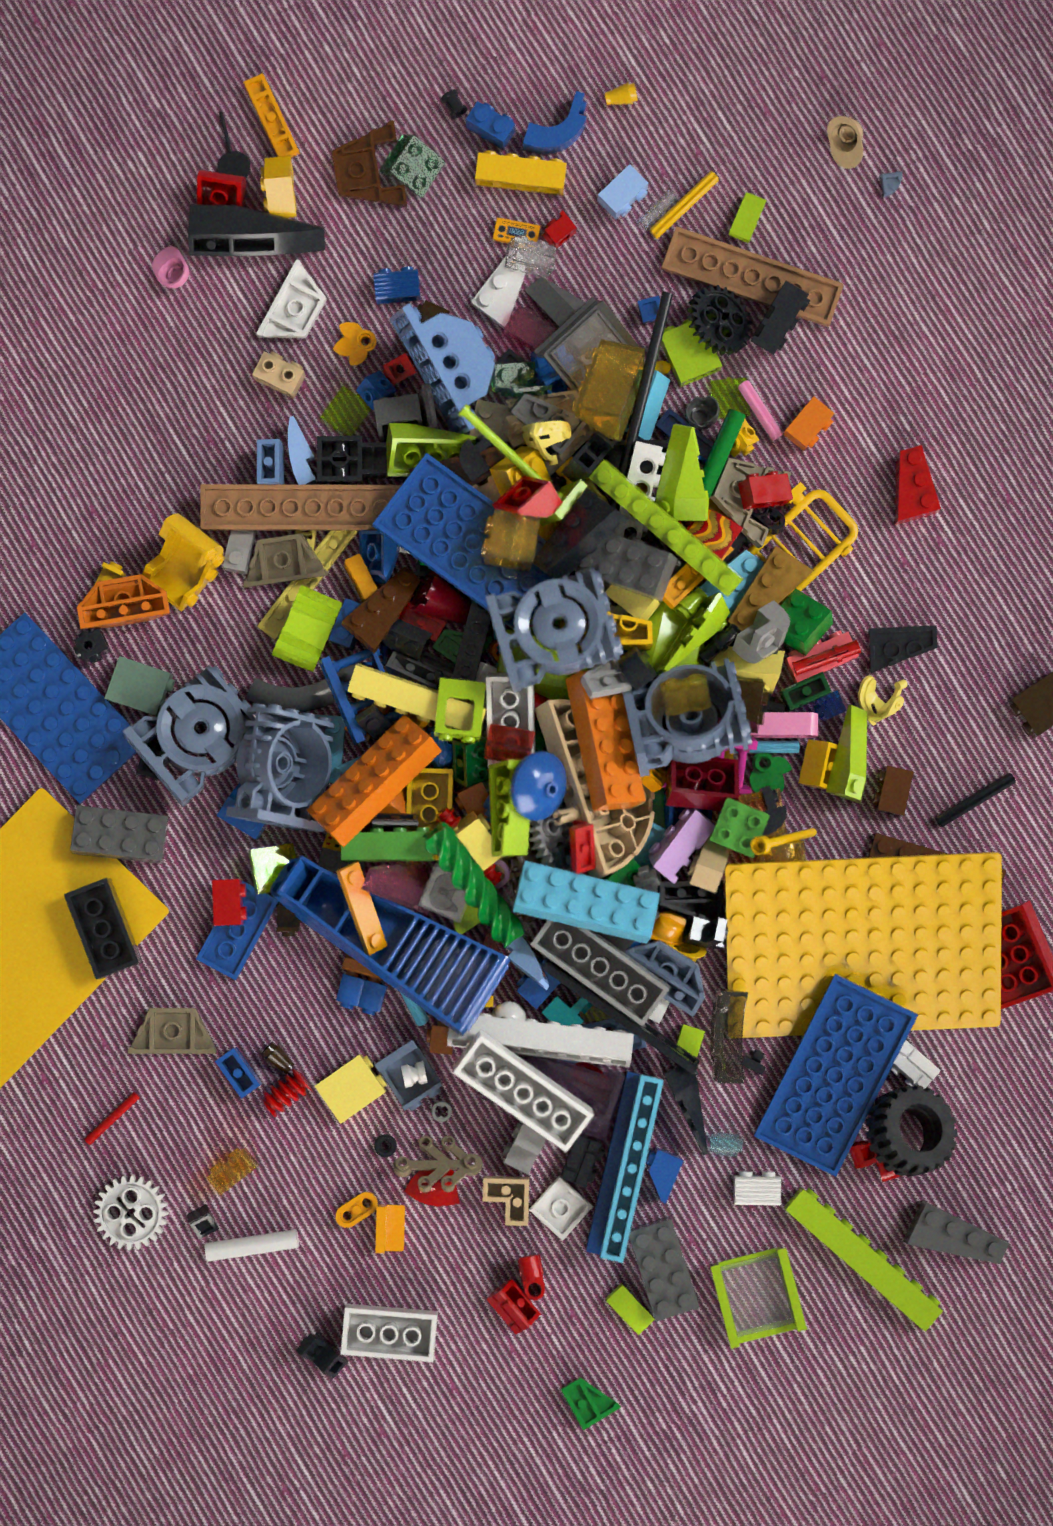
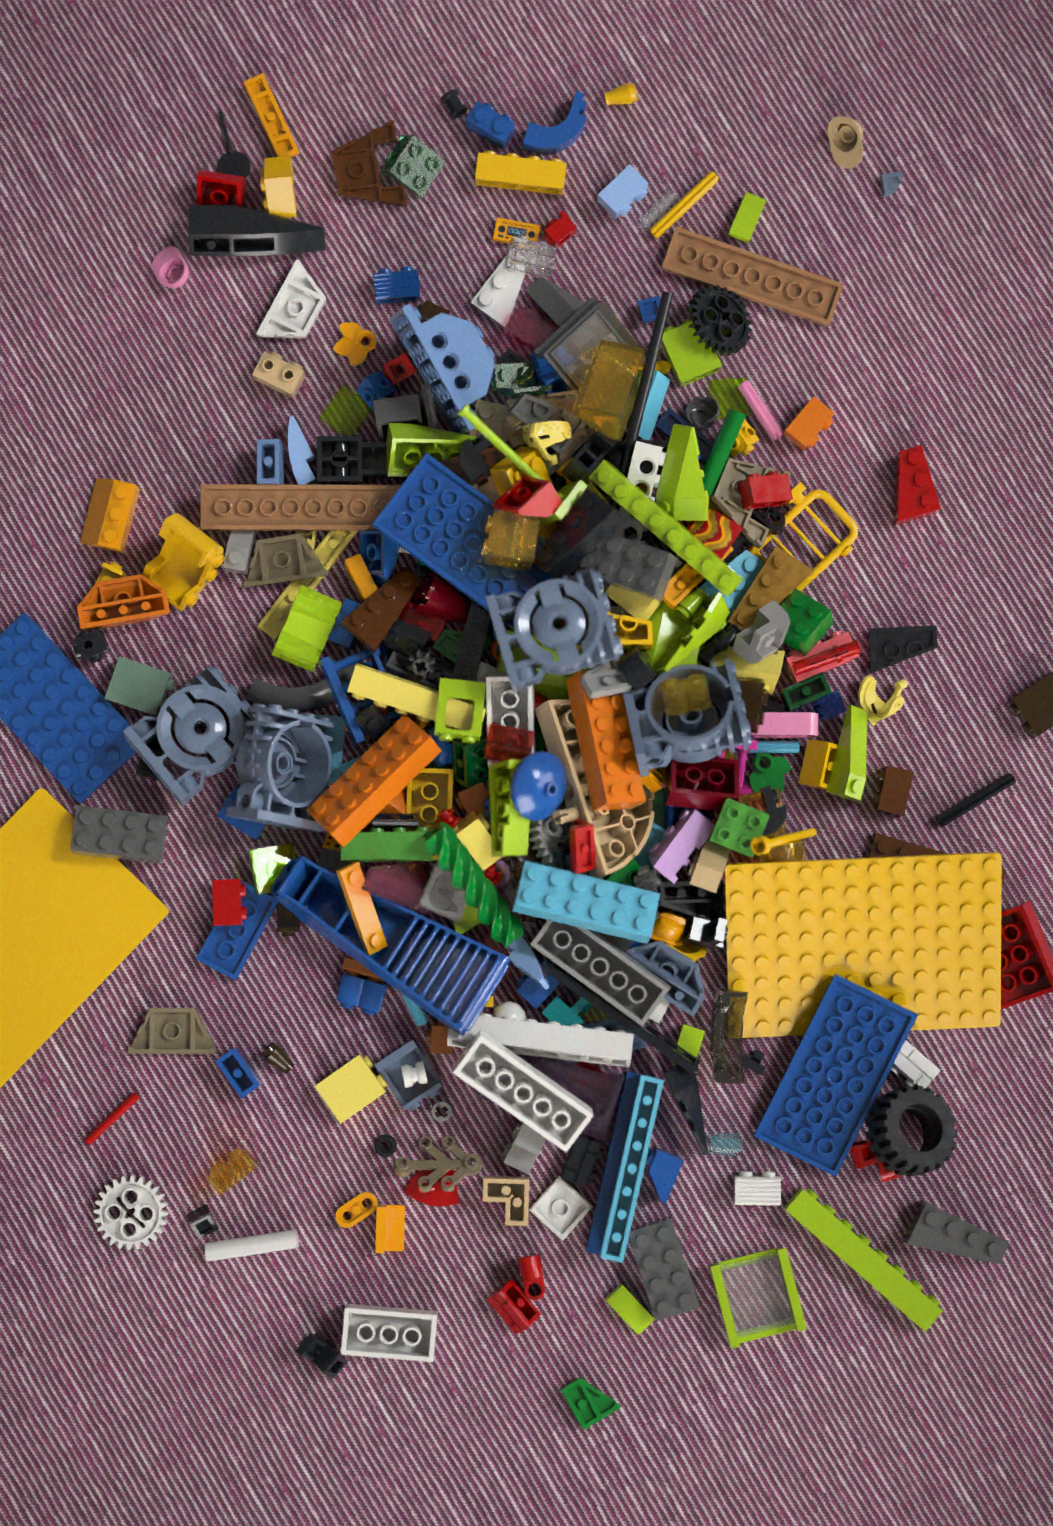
black brick [64,878,143,980] -> none
red piece [262,1069,313,1117] -> none
black wedge [751,280,810,355] -> none
none -> light orange slope [80,478,140,554]
none -> dark grey gear [407,649,436,679]

